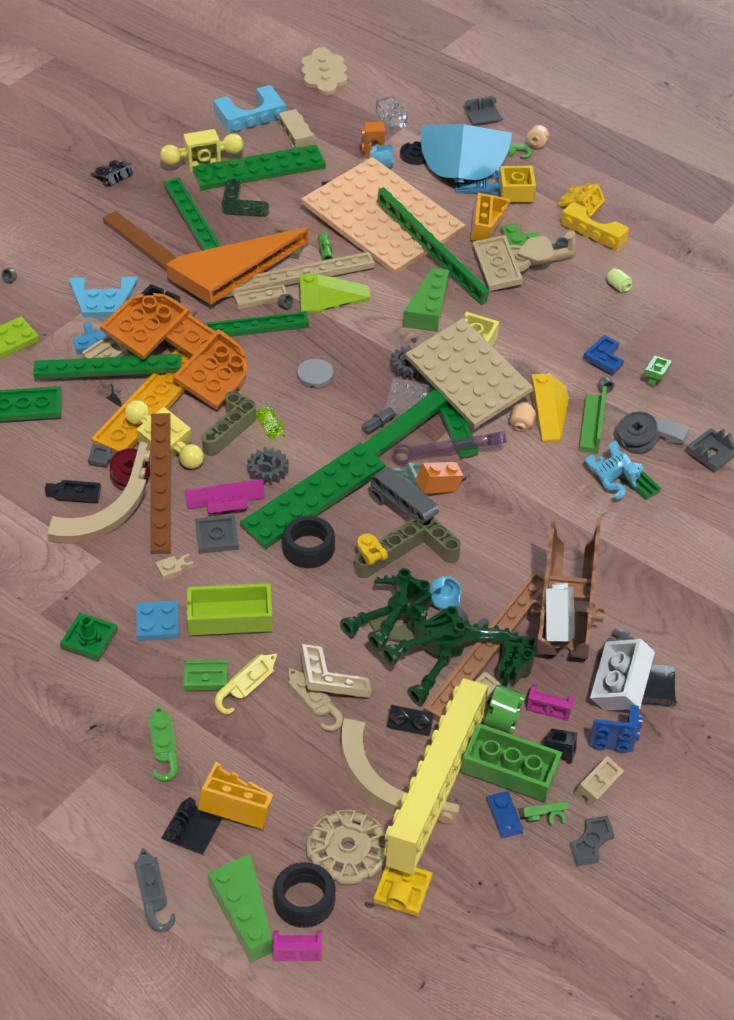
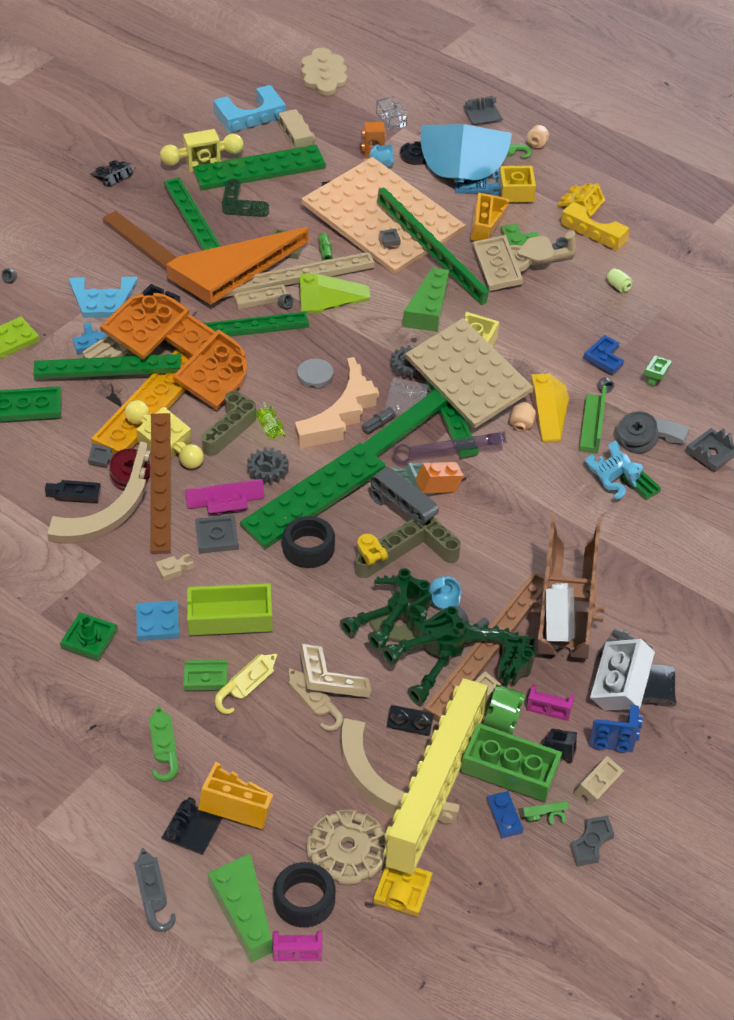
none -> light nougat arch [295,357,379,448]
none -> dark grey plate [379,229,401,247]

